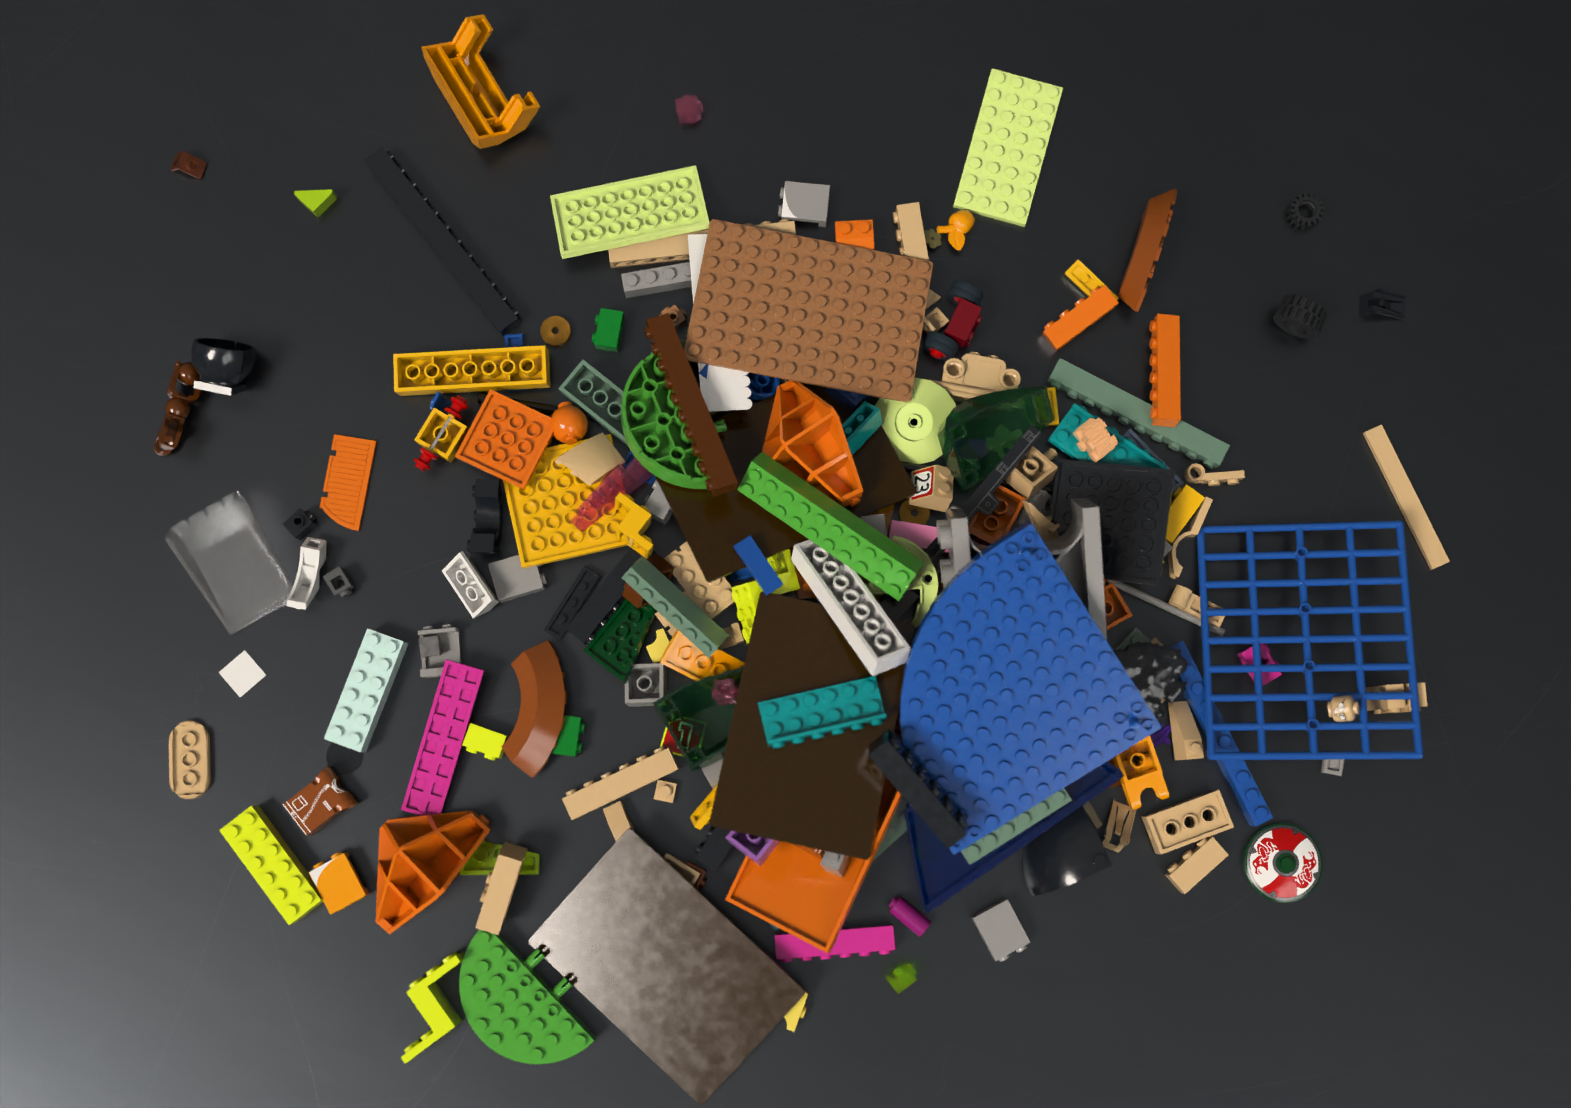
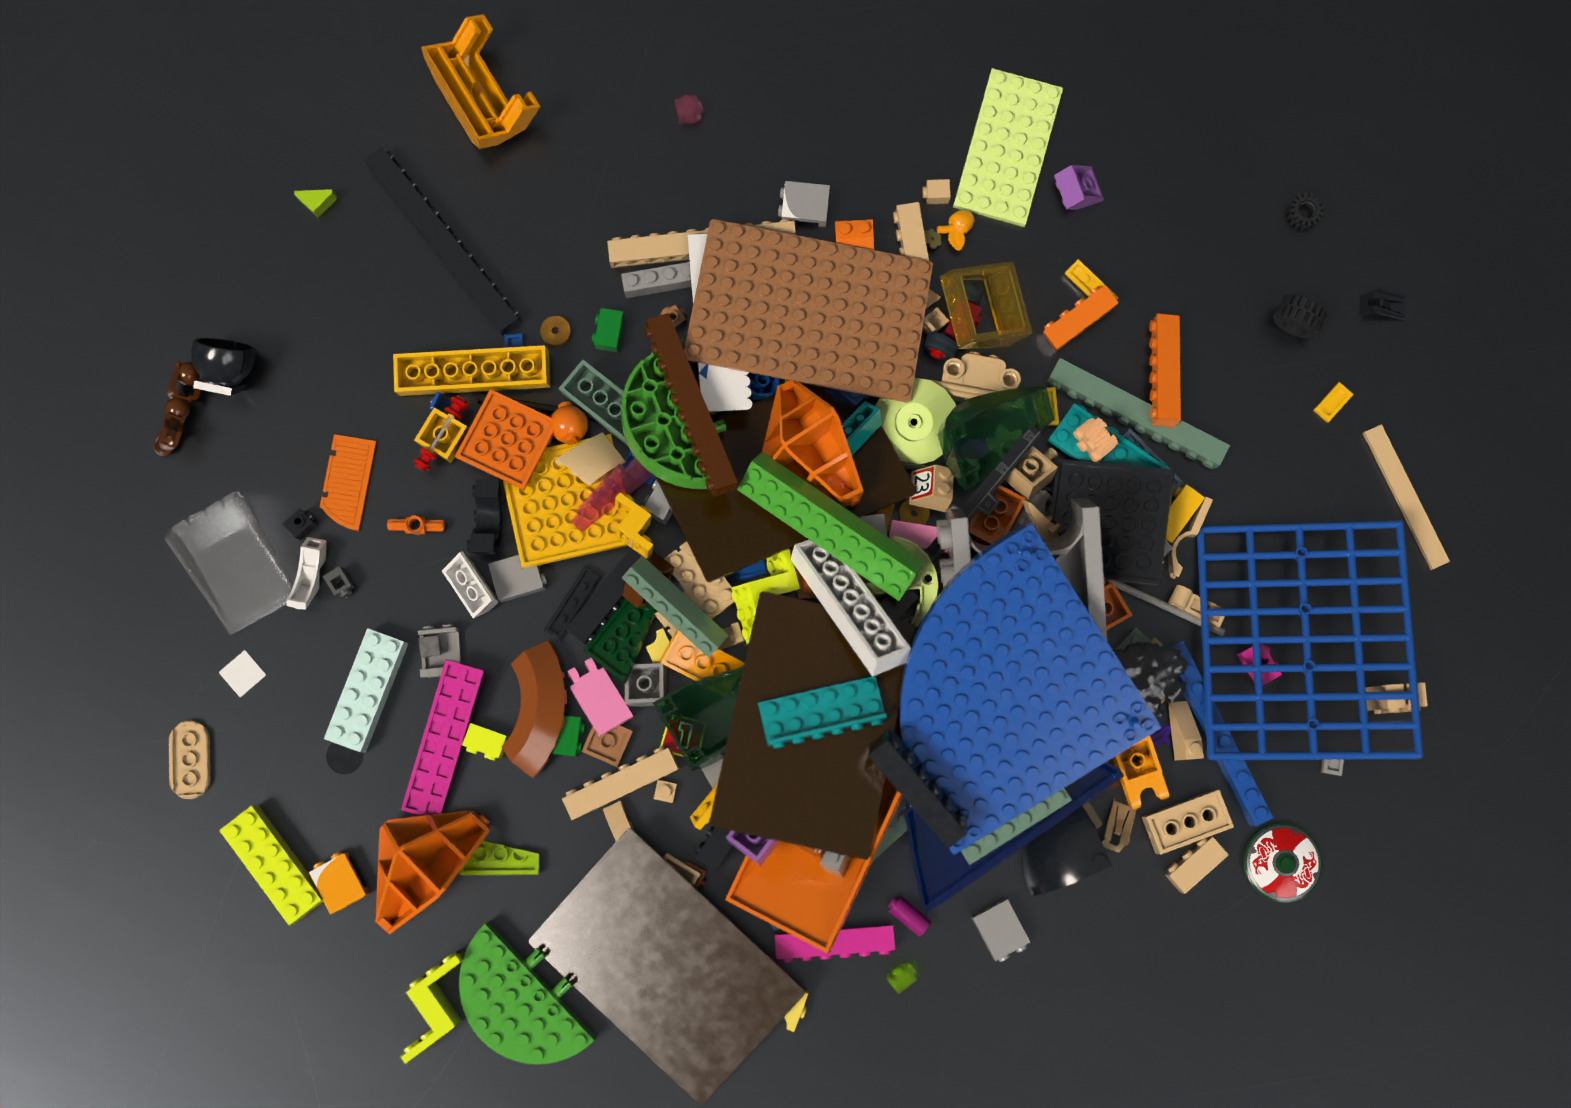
copper bracket [170,151,207,179] -> none
dark orange piece [283,765,358,836] -> none
tan brick [475,842,527,935] -> none
yellowish green plate [550,165,710,259] -> none
clear pink brick [711,679,739,706] -> none
blue tile [733,536,783,596] -> none
dark orange brick [1118,189,1177,312] -> none
tan plate [1183,463,1245,486] -> none
tan head [1328,695,1359,722] -> none
none -> orange axle [387,515,445,535]
none -> bright pink tile [568,658,633,737]
none -> medium nougat plate [581,726,633,767]
none -> tan brick [922,179,950,204]
none -> clear yellow windscreen [939,262,1032,349]
none -> medium lavender slope [1054,165,1104,210]
none -> yellow tile [1313,382,1354,423]

